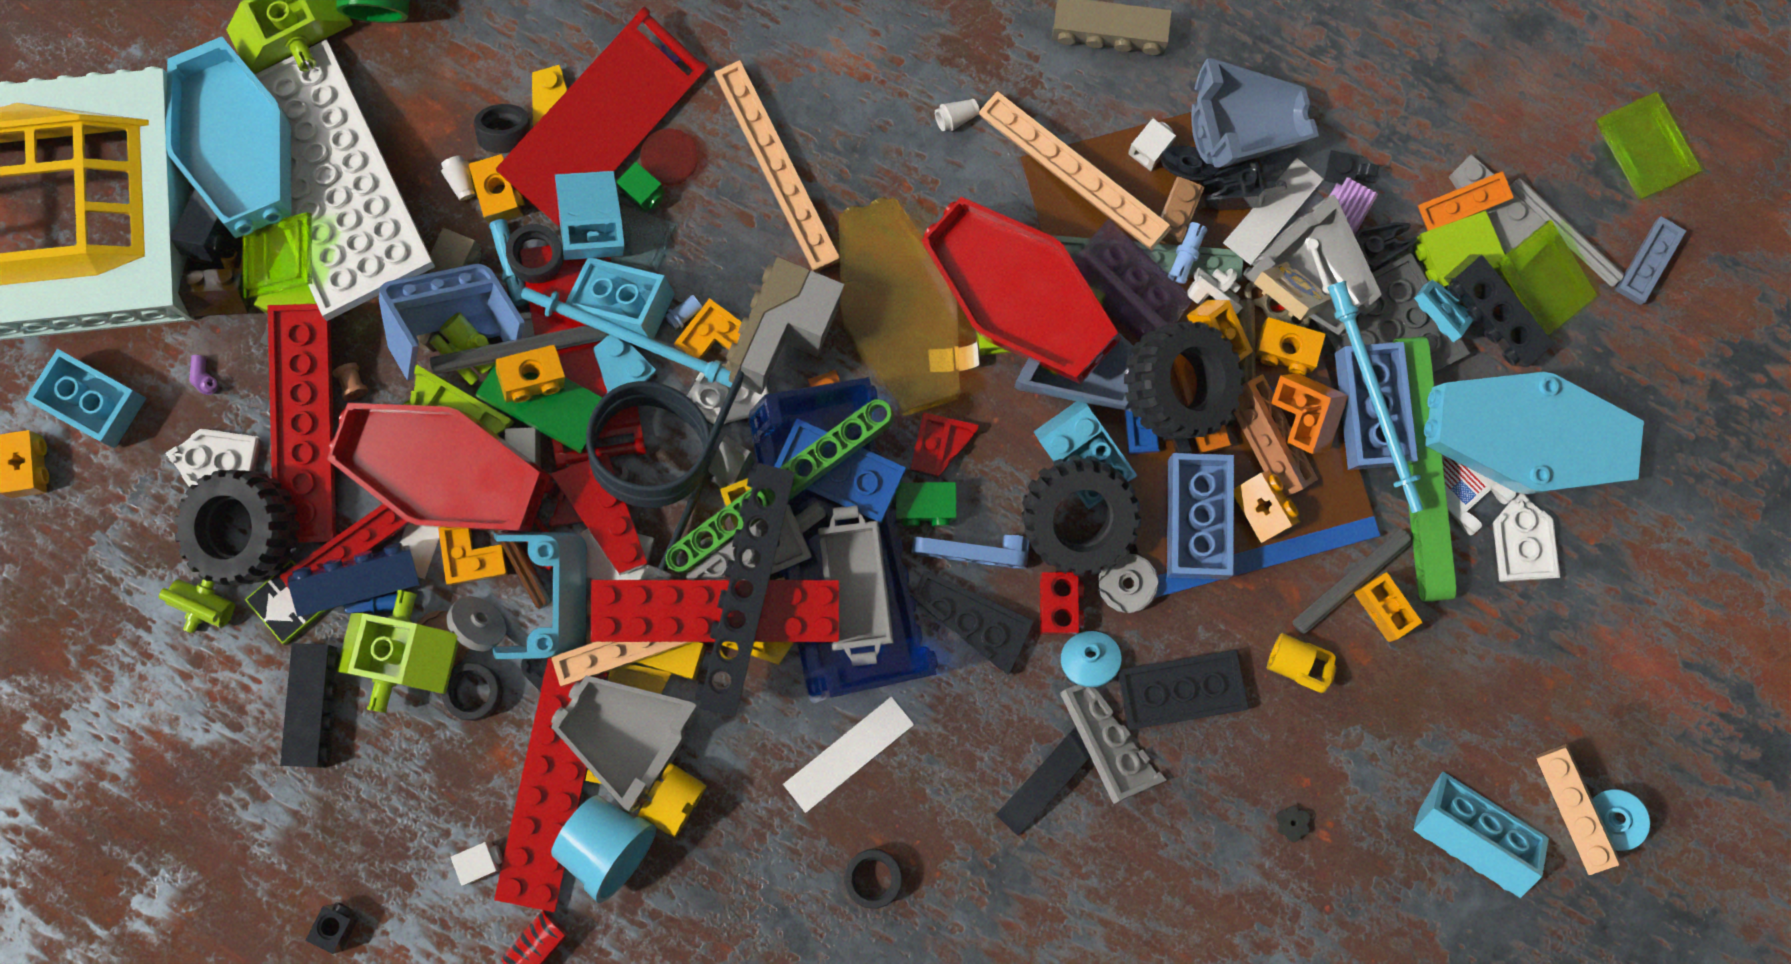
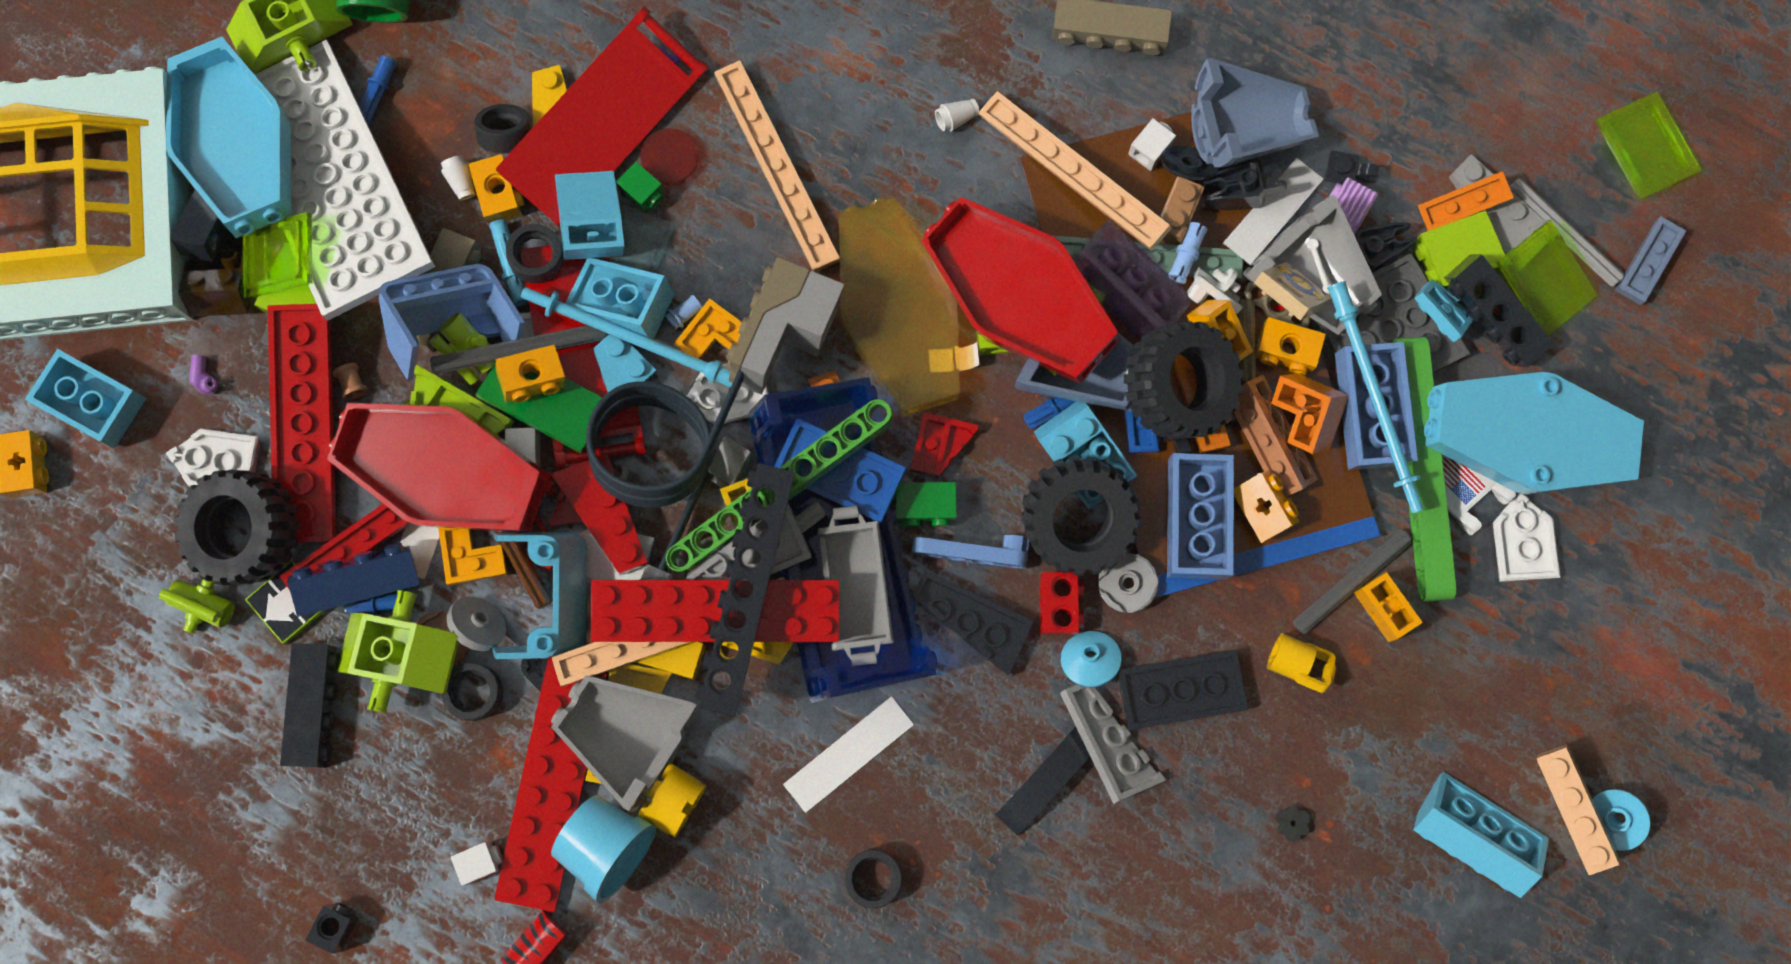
none -> blue axle [359,56,398,126]
none -> blue axle [1023,397,1076,429]

